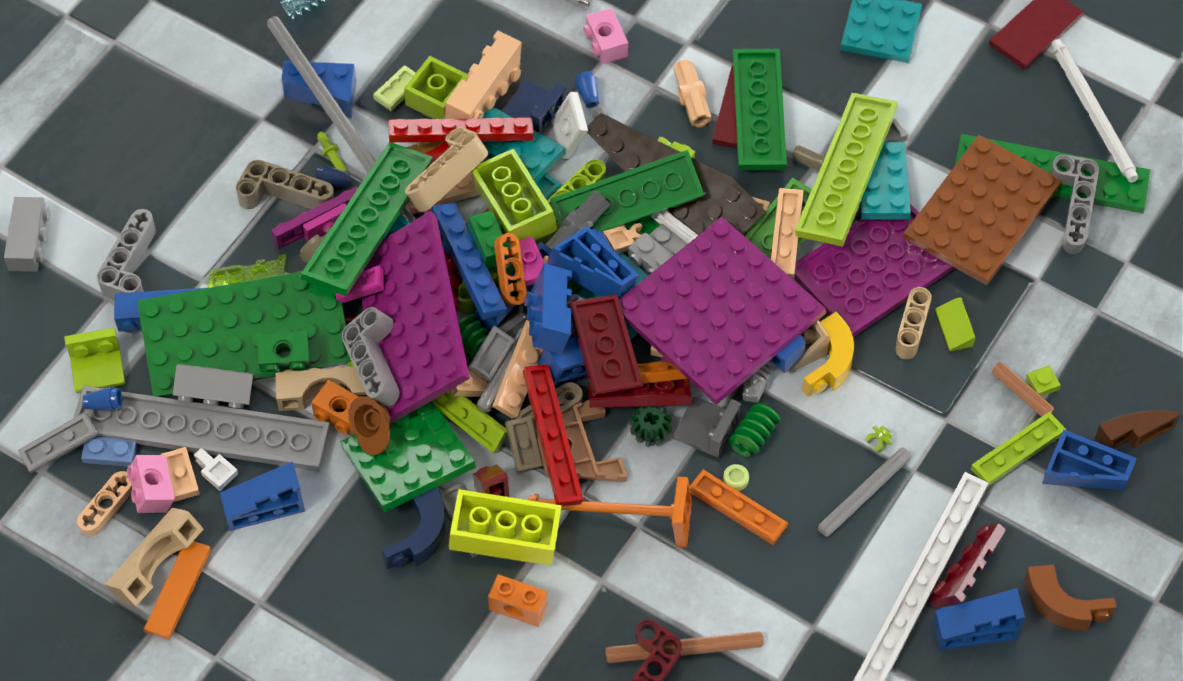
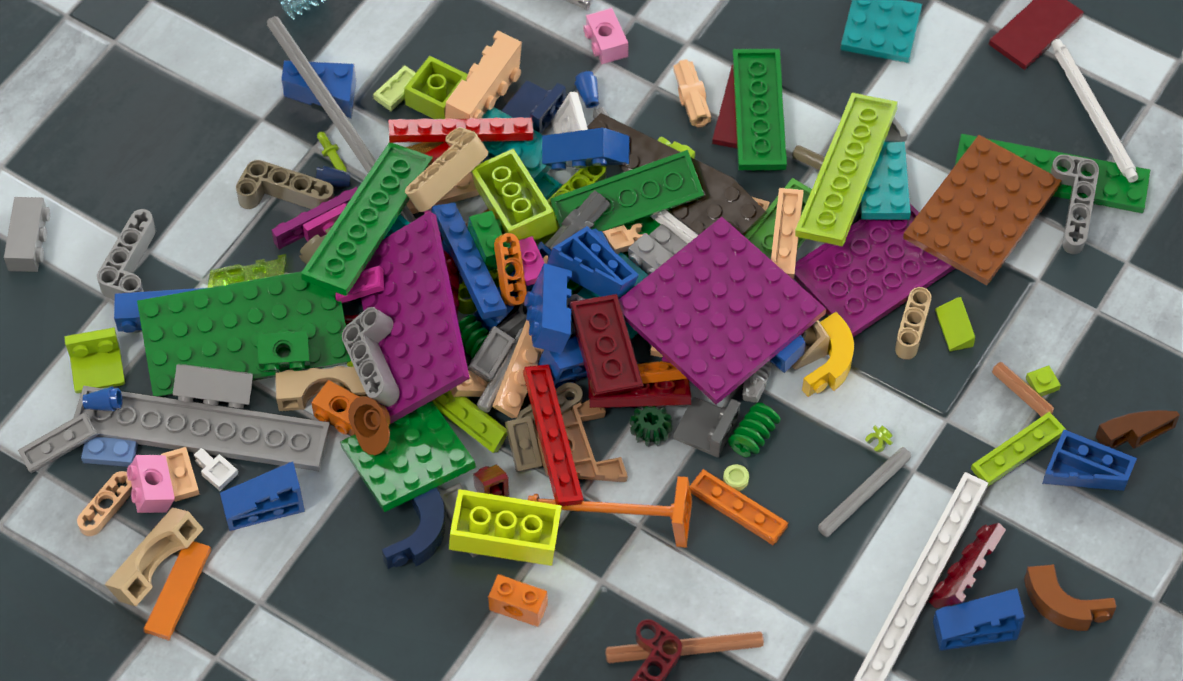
none -> blue wedge [542,128,629,171]

